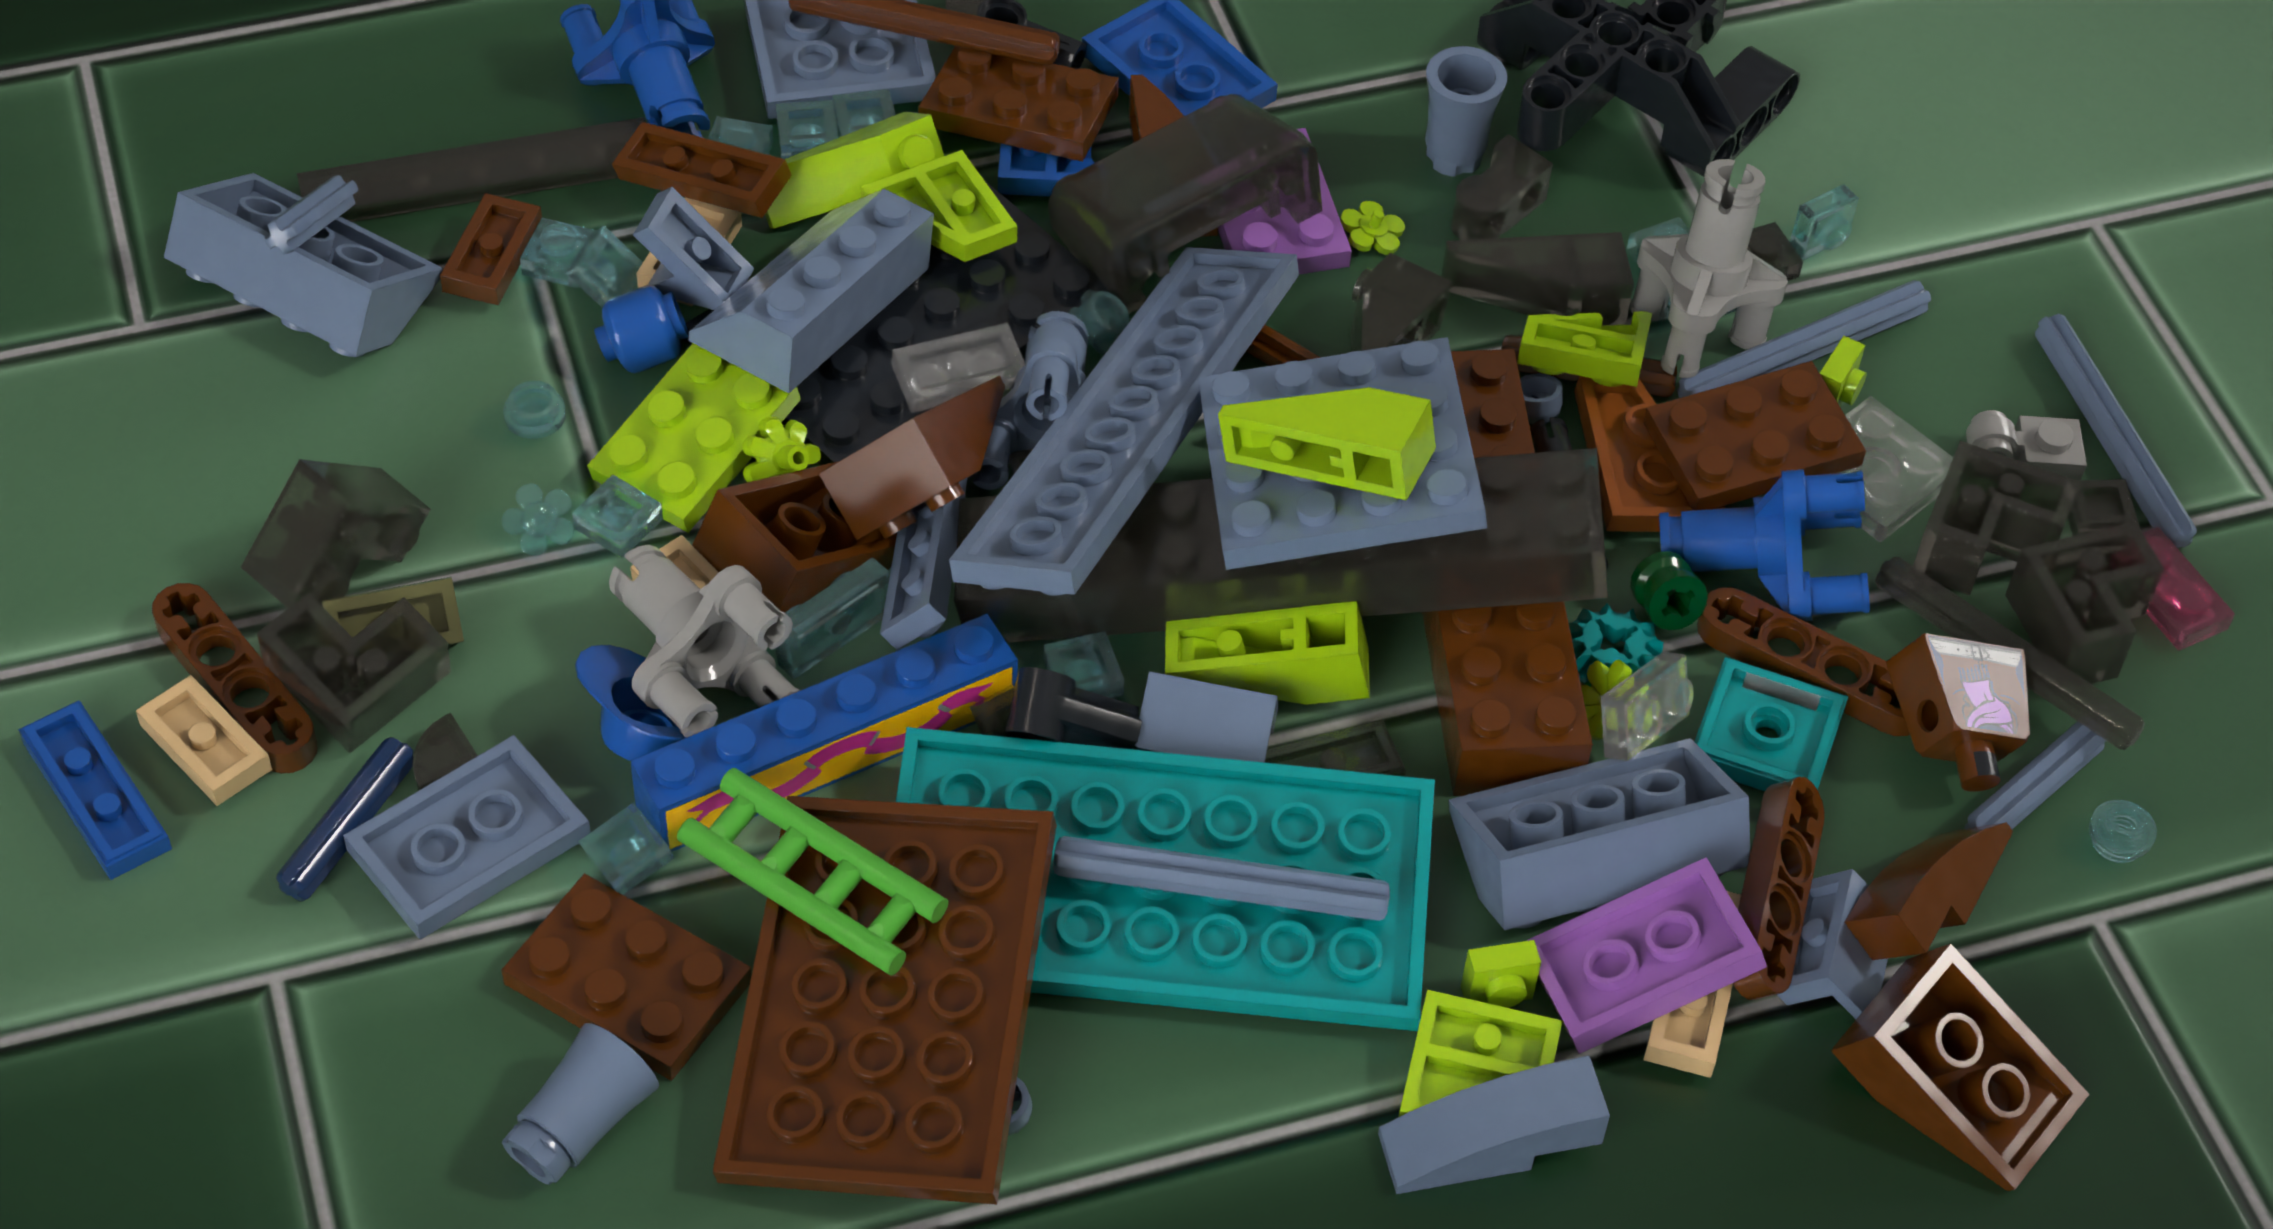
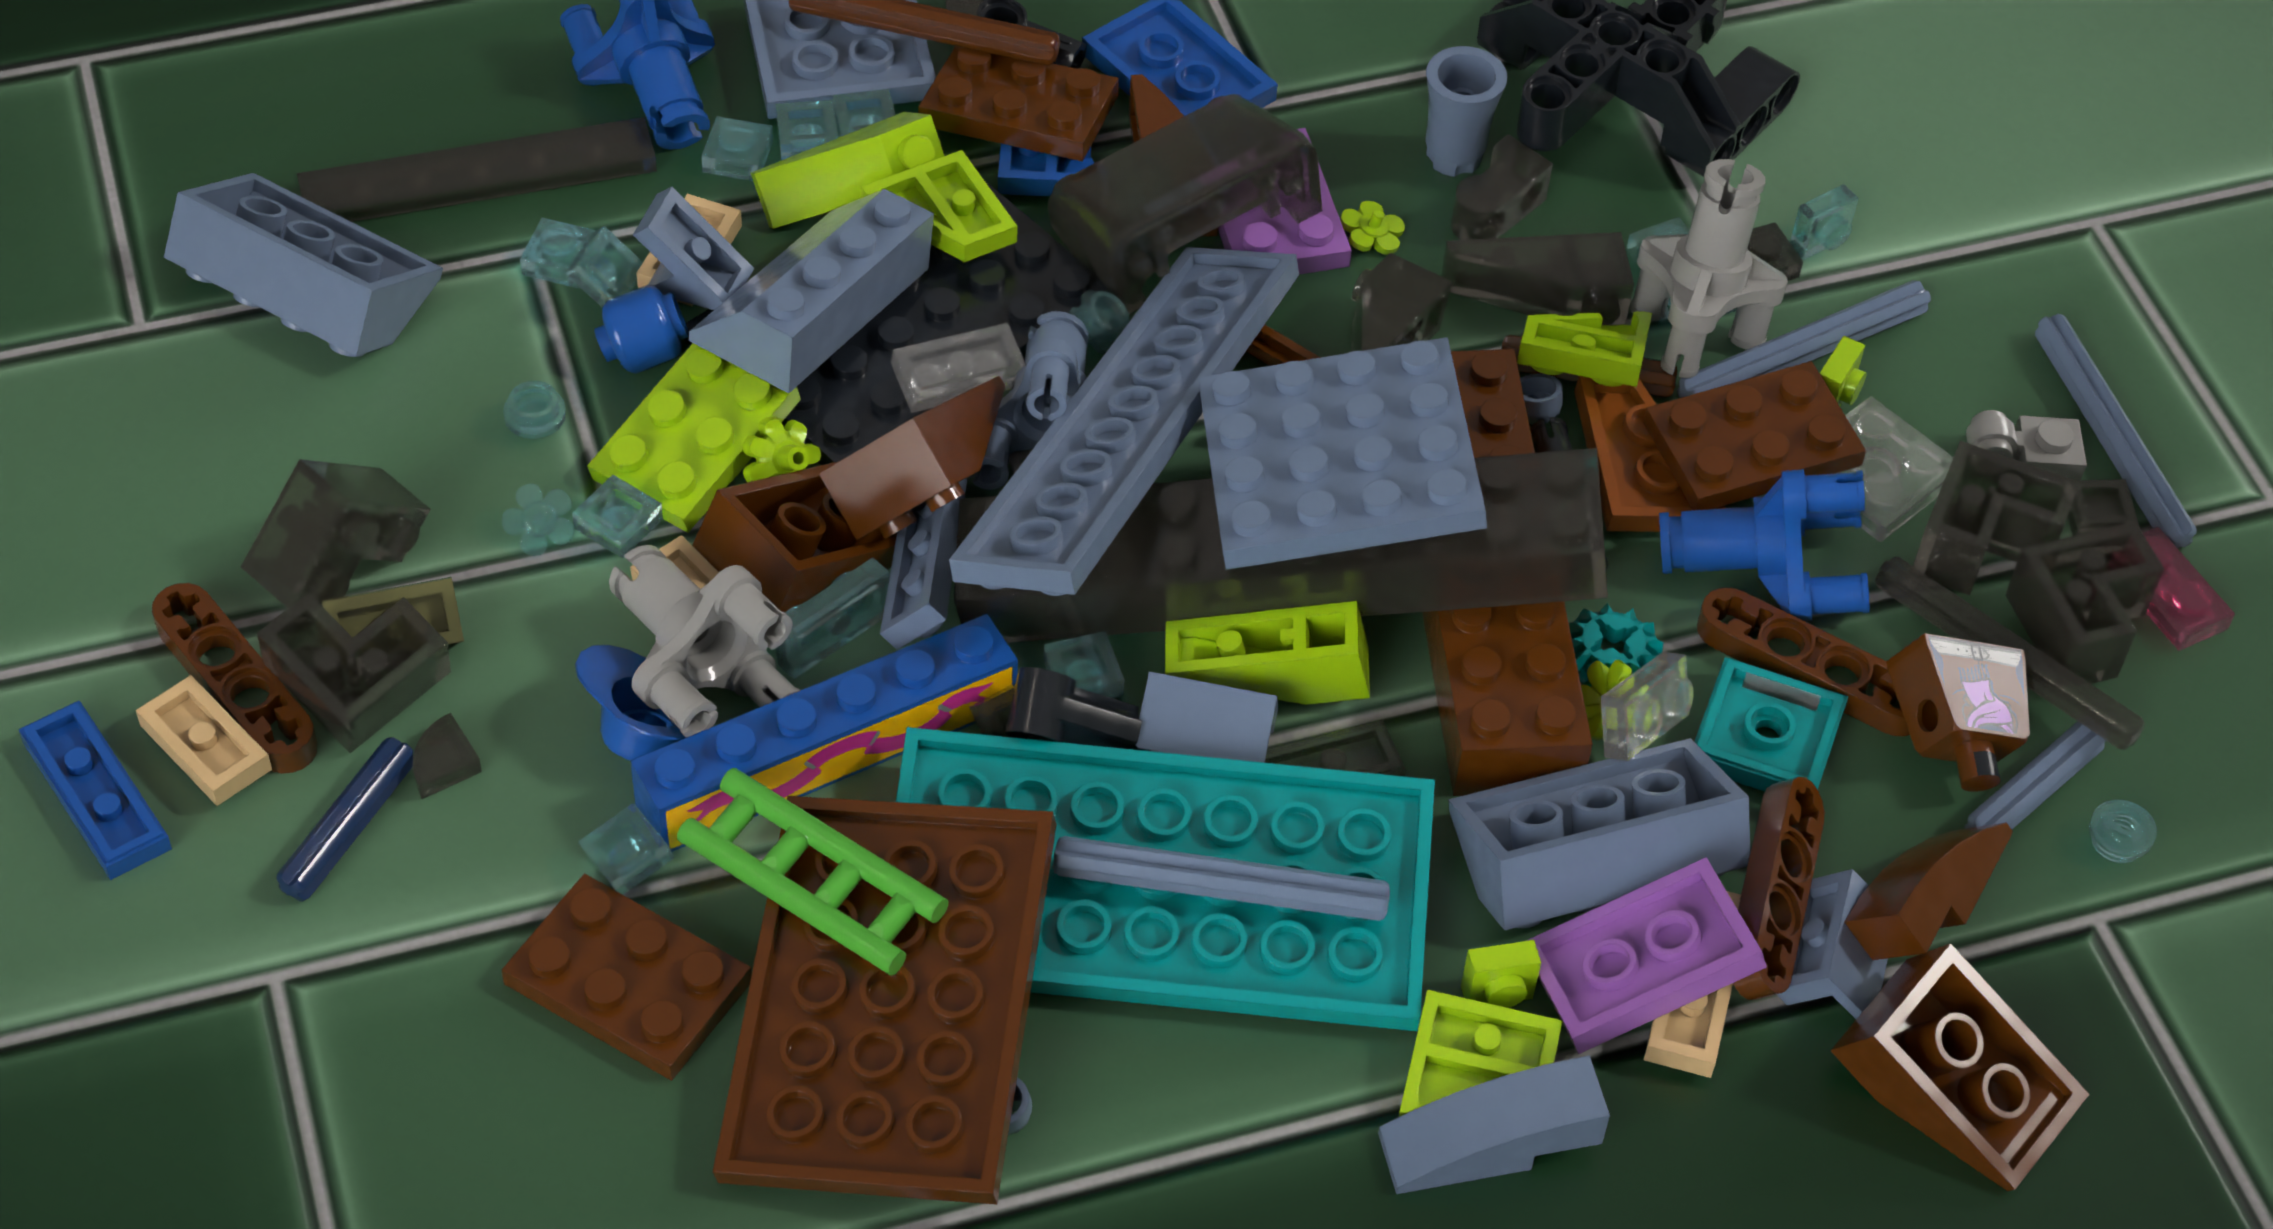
sand blue axle [264,175,359,254] -> none
sand blue plate [343,735,591,940] -> none
reddish brown plate [440,193,543,305] -> none
sand blue plant [502,1023,659,1185] -> none
reddish brown plate [612,122,792,218] -> none
lime slope [1218,387,1436,500] -> none
dark green wheel [1630,551,1708,631] -> none

